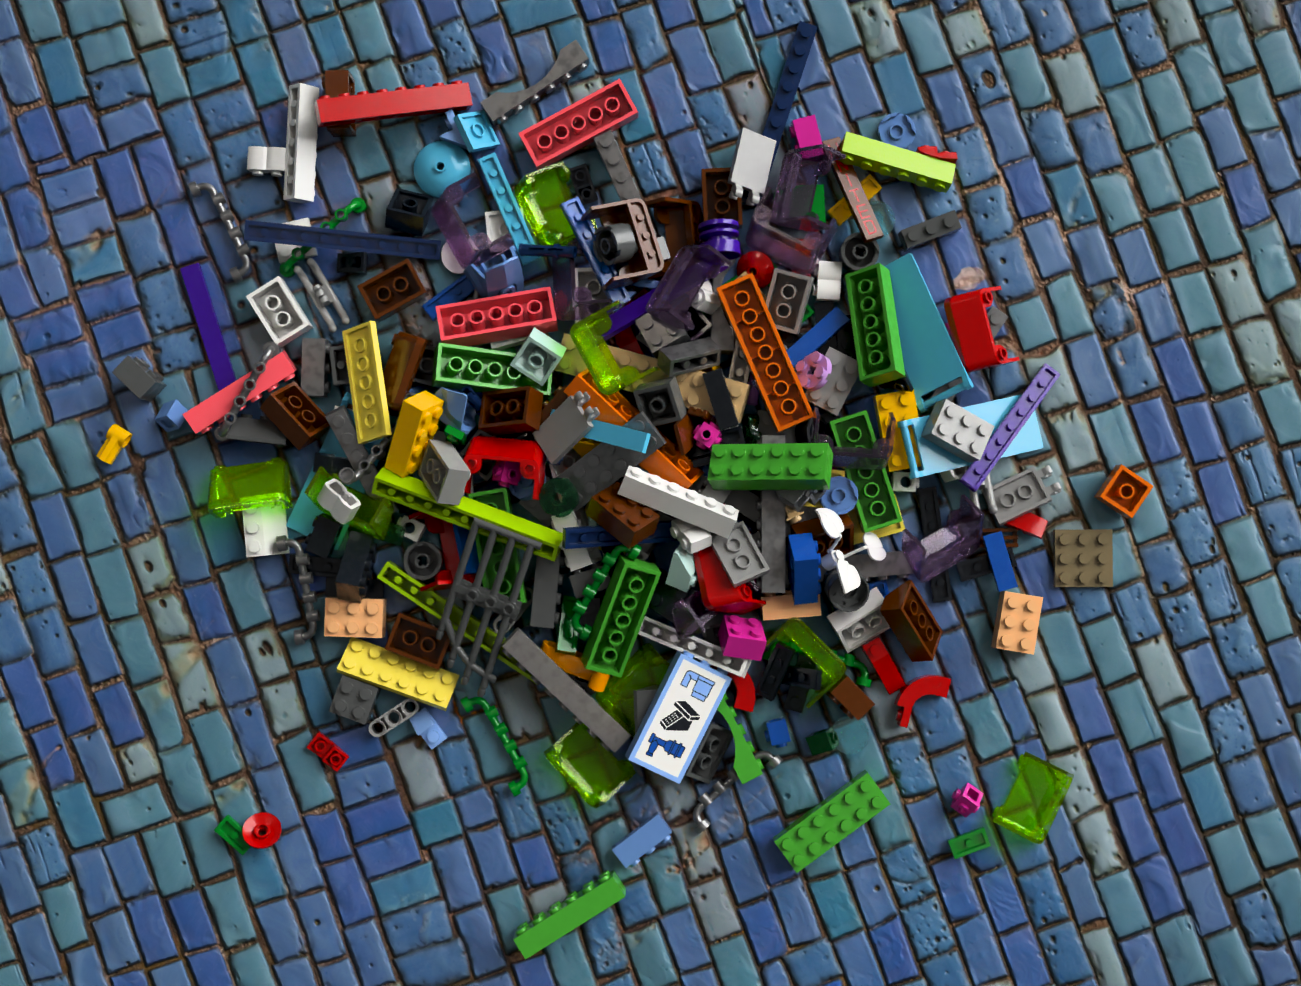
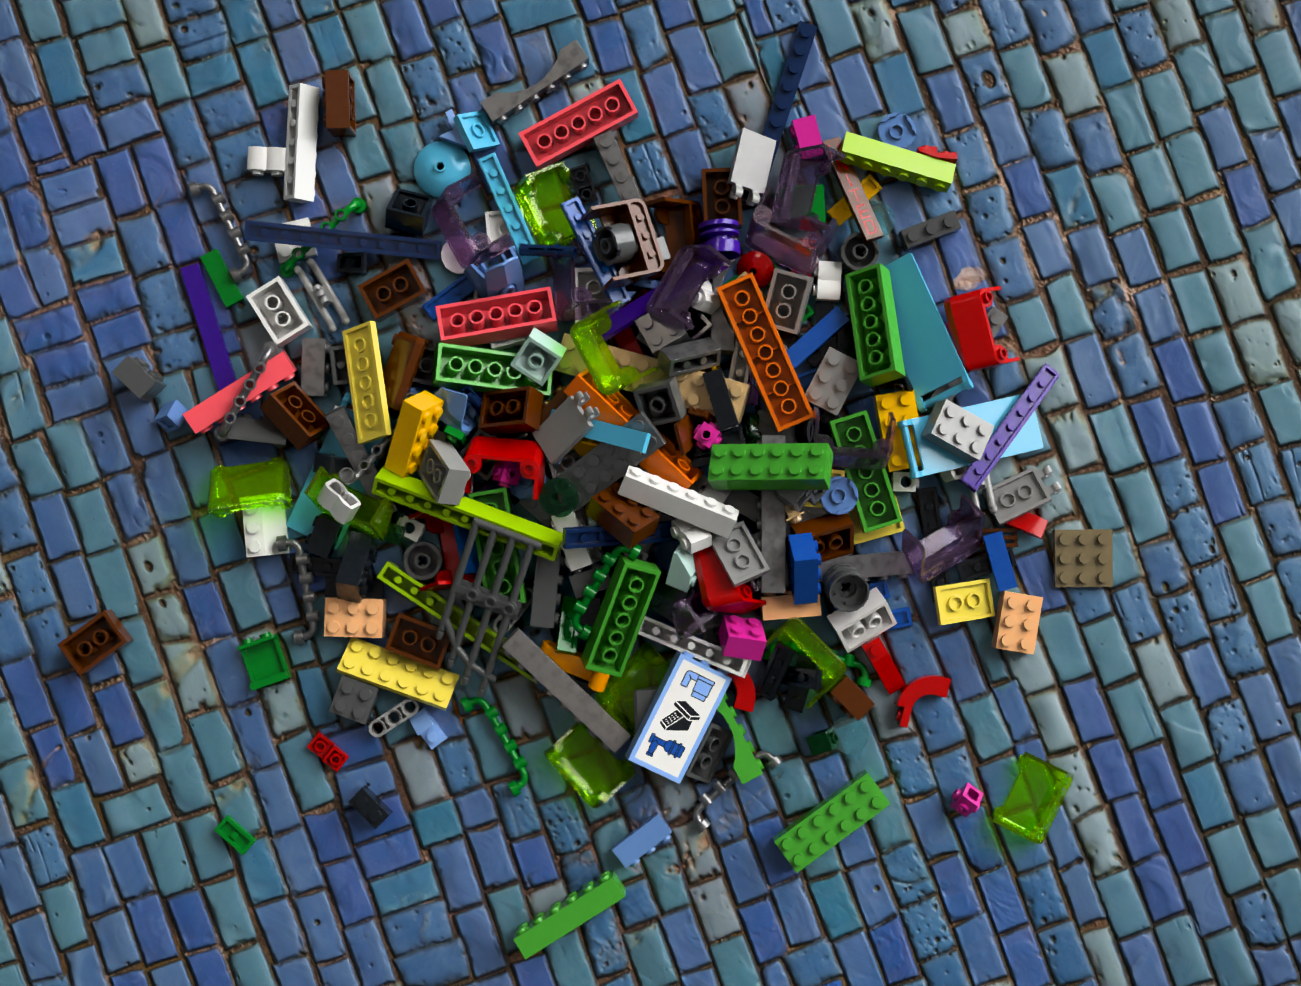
yellow piece [96,424,132,465] -> none
red dish [242,812,282,849] -> none
brick [314,80,473,127] -> none
blue brick [764,717,791,748] -> none
lavender plate [795,351,832,391] -> none
white plant [814,508,886,594] -> none
reddish brown slope [880,580,943,662] -> none
green plate [947,826,991,859] -> none
orange brick [1094,464,1154,518] -> none
none -> reddish brown brick [57,609,134,676]
none -> green tile [200,248,245,308]
none -> green panel [237,632,292,691]
none -> black brick [349,785,393,829]
none -> light yellow plate [933,578,995,625]

